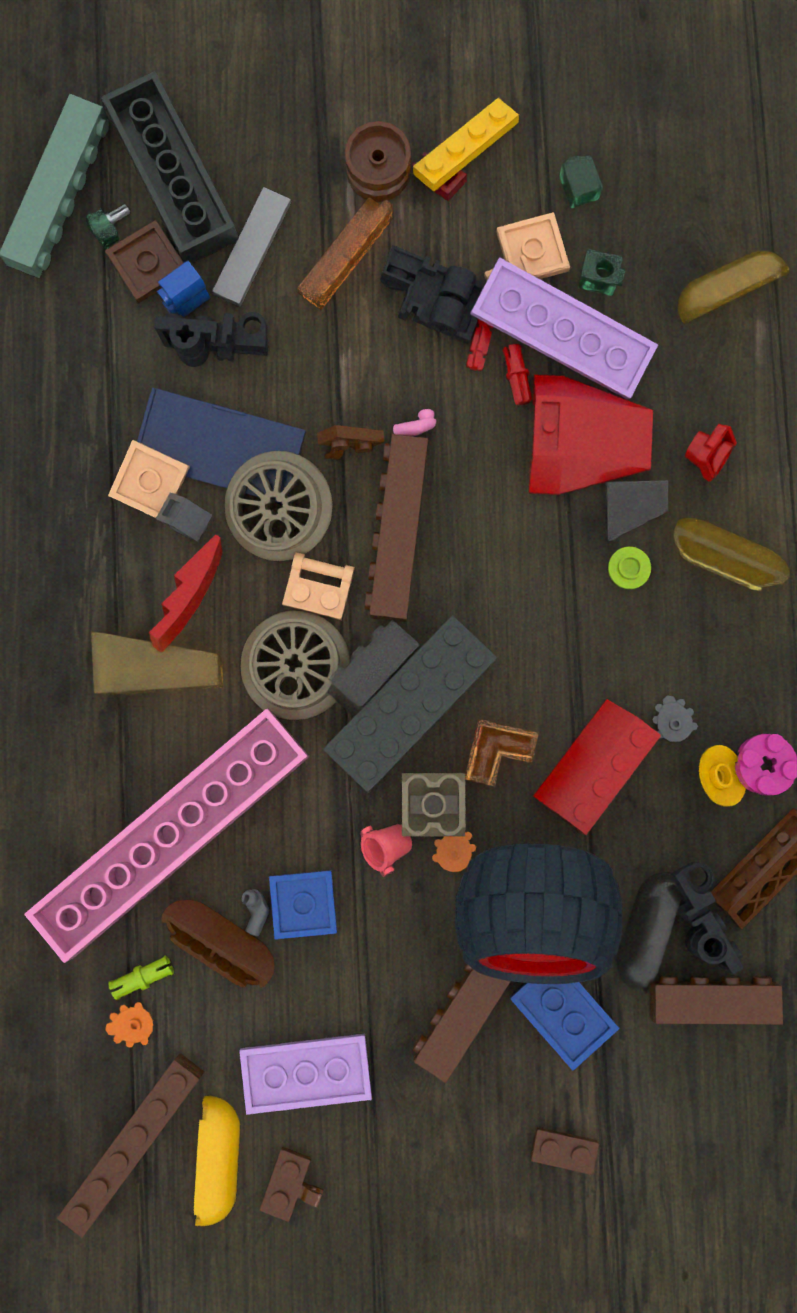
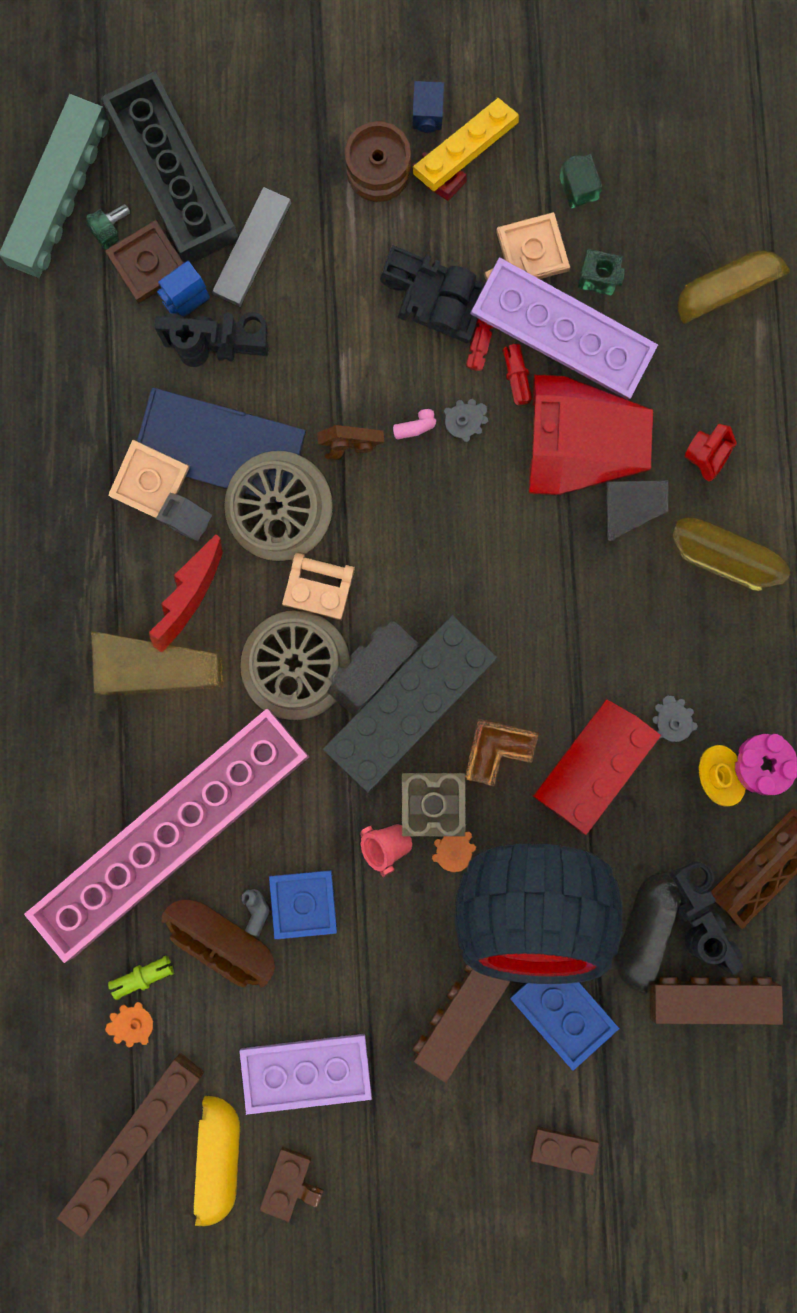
clear orange fence [297,197,393,310] -> none
reddish brown brick [365,434,428,622] -> none
lime piece [608,547,651,589] -> none
none -> dark blue brick [413,81,444,133]
none -> dark grey piece [444,399,488,442]

